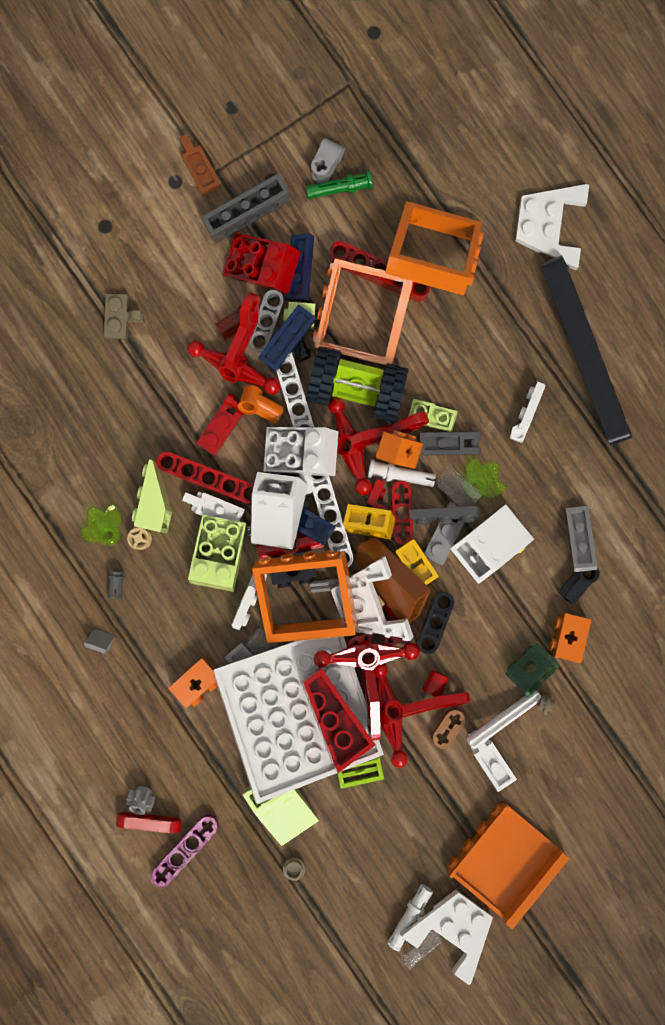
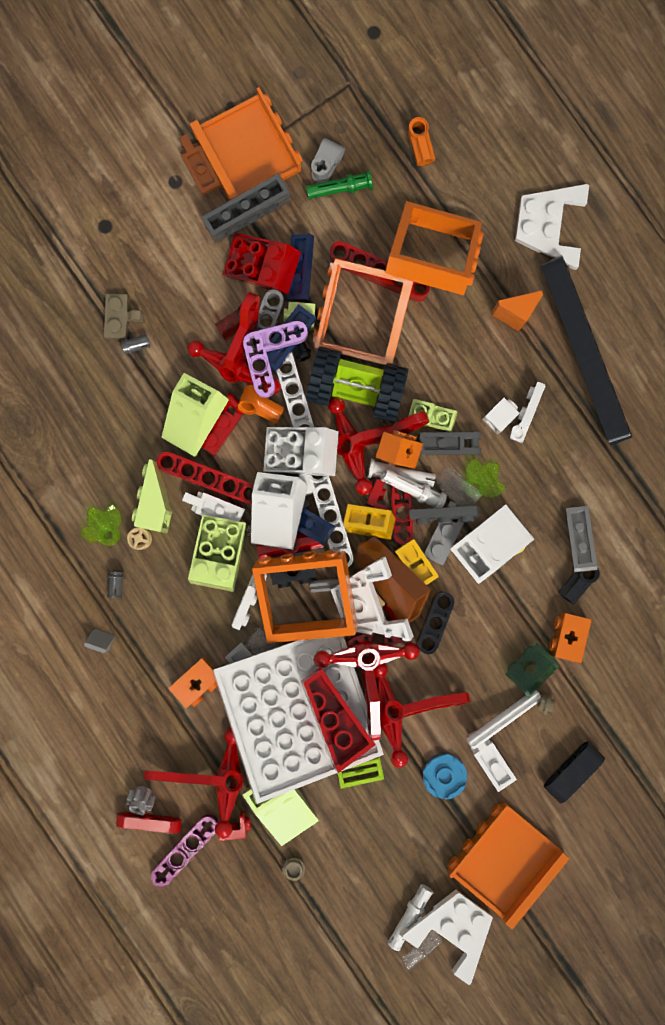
red beam [422,670,449,697] -> none
medium nougat beam [432,709,465,749] -> none
none -> dark grey pin [121,334,150,355]
none -> red piece [143,727,243,838]
none -> yellowish green slope [161,373,229,457]
none -> orange panel [190,87,303,201]
none -> bracket [219,811,251,841]
none -> lavender beam [243,321,308,398]
none -> white pin [381,468,447,508]
none -> orange piece [407,117,435,166]
none -> dark azure tile [423,753,467,799]
none -> white brick [482,398,519,435]
none -> orange slope [491,291,543,332]
none -> black beam [543,741,605,804]

